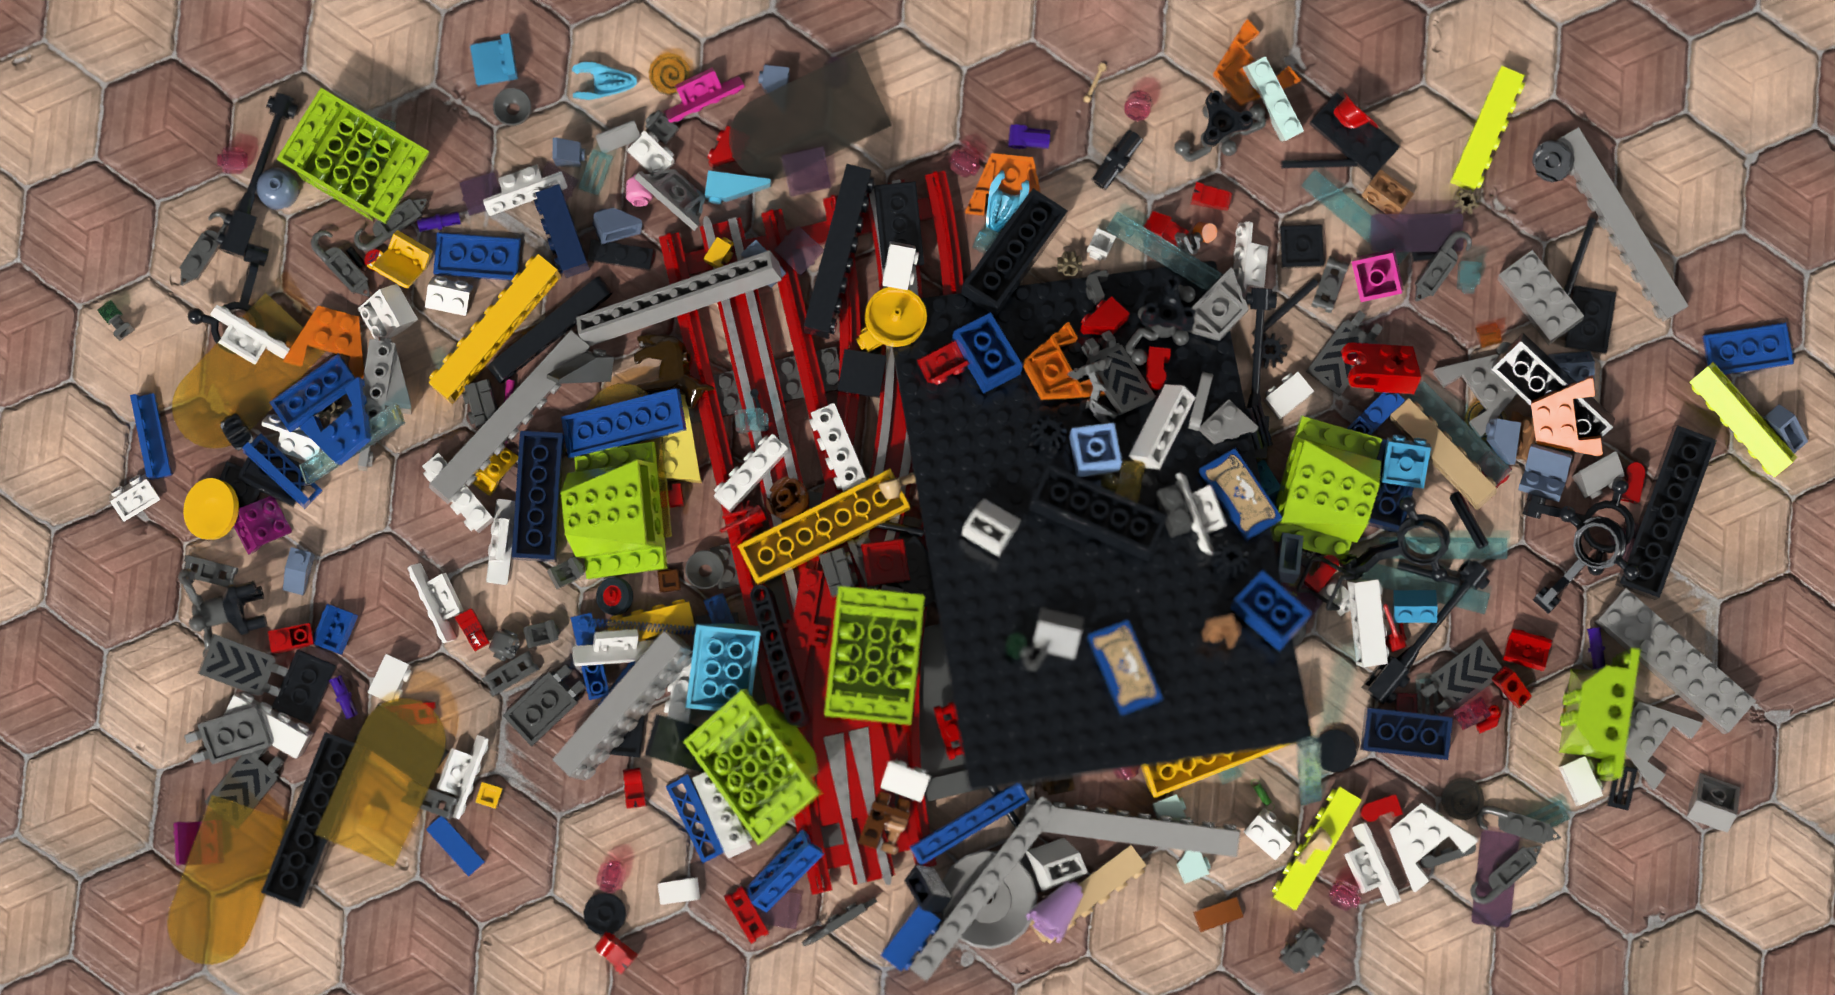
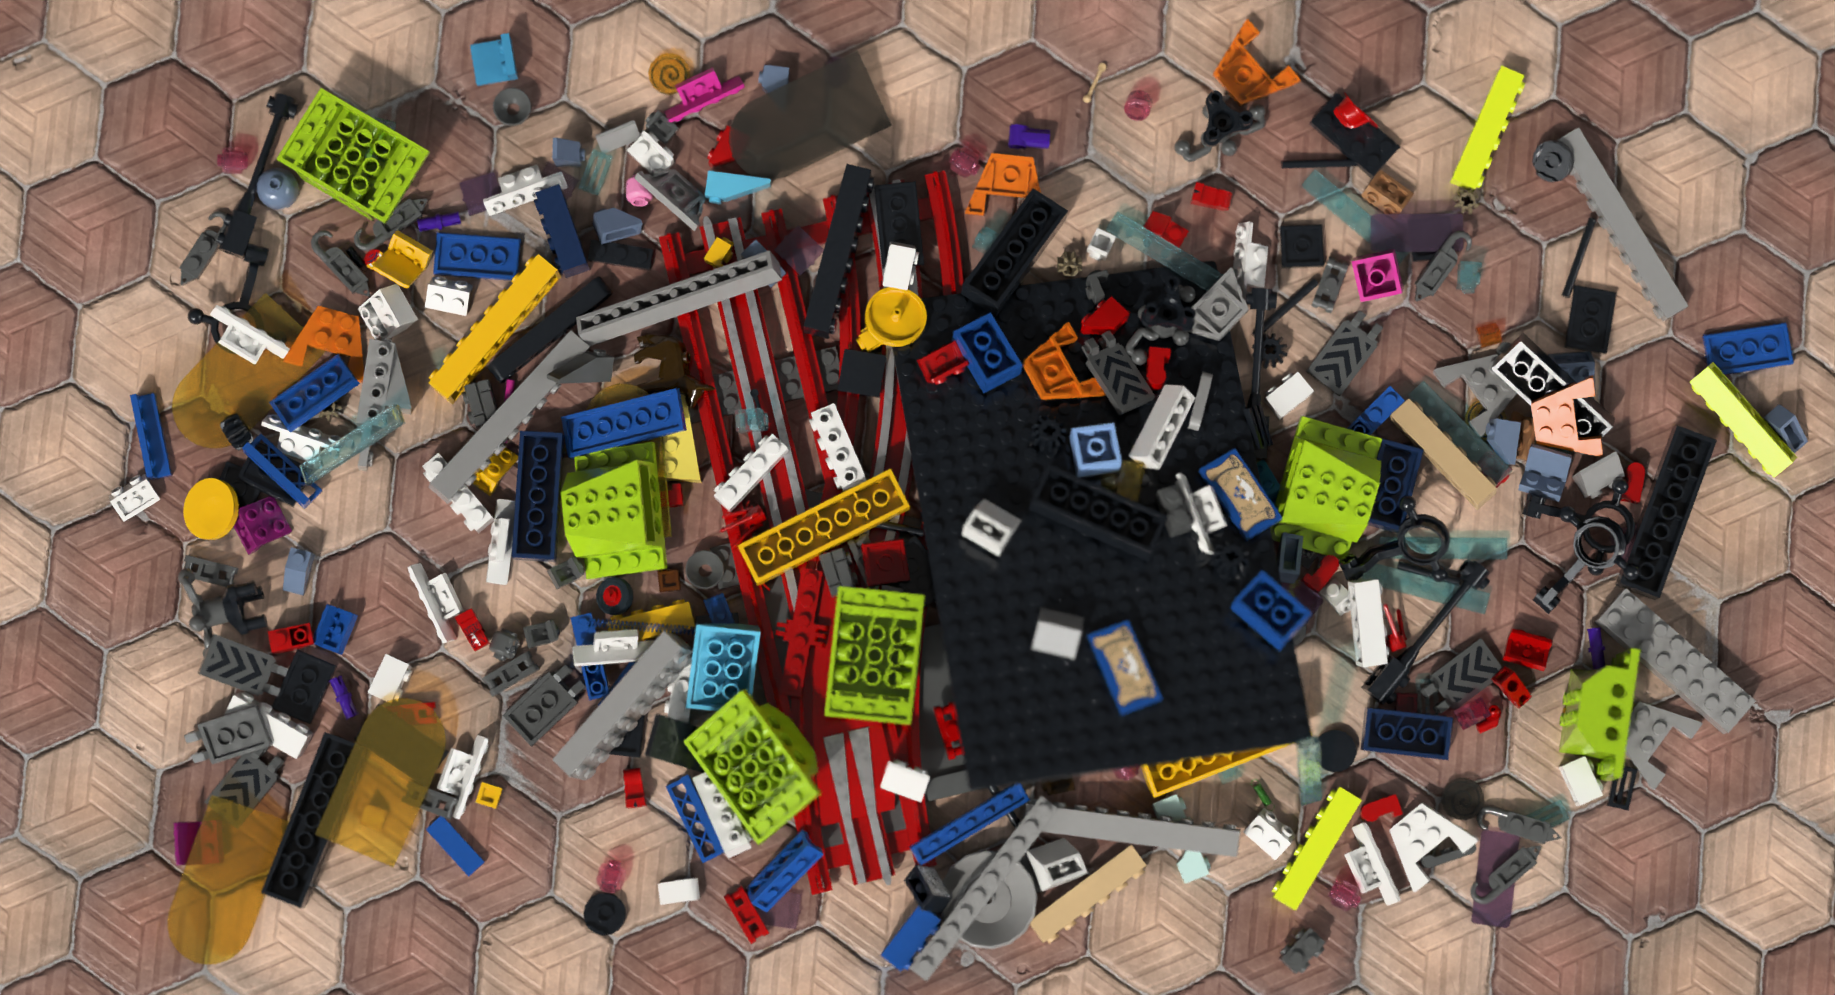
leg [97,299,135,341] -> none
blue wing [300,377,371,465] -> none
medium azure animal [572,62,637,100] -> none
red leg [595,932,638,974] -> none
black beam [750,585,810,728] -> none
reddish brown cylinder [766,477,810,521] -> none
clear purple tile [781,146,831,197] -> none
dark grey plate [802,897,877,947] -> none
reddish brown hips [858,792,910,855] -> none
tan bar [879,473,916,499] -> none
medium azure animal [986,170,1029,234] -> none
leg [1006,634,1047,671] -> none
lavender cone [1026,881,1083,942] -> none
dark grey piece [1068,357,1117,424] -> none
black piece [1091,130,1143,191] -> none
leg [1175,222,1217,254] -> none
dark orange slope [1193,897,1243,932] -> none
light grey wing [1199,400,1258,444] -> none
medium nougat bracket [1202,615,1240,649] -> none
light aqua arch [1243,56,1304,141] -> none
black piece [1296,557,1355,611] -> none
tan bar [1296,827,1333,865] -> none
red brick [1341,342,1422,394] -> none
dark azure plate [1381,435,1431,489] -> none
dark azure brick [1393,590,1438,623] -> none
black axle [1450,491,1488,549] -> none
light grey brick [1497,250,1584,345] -> none
light grey slope [1687,773,1740,833] -> none

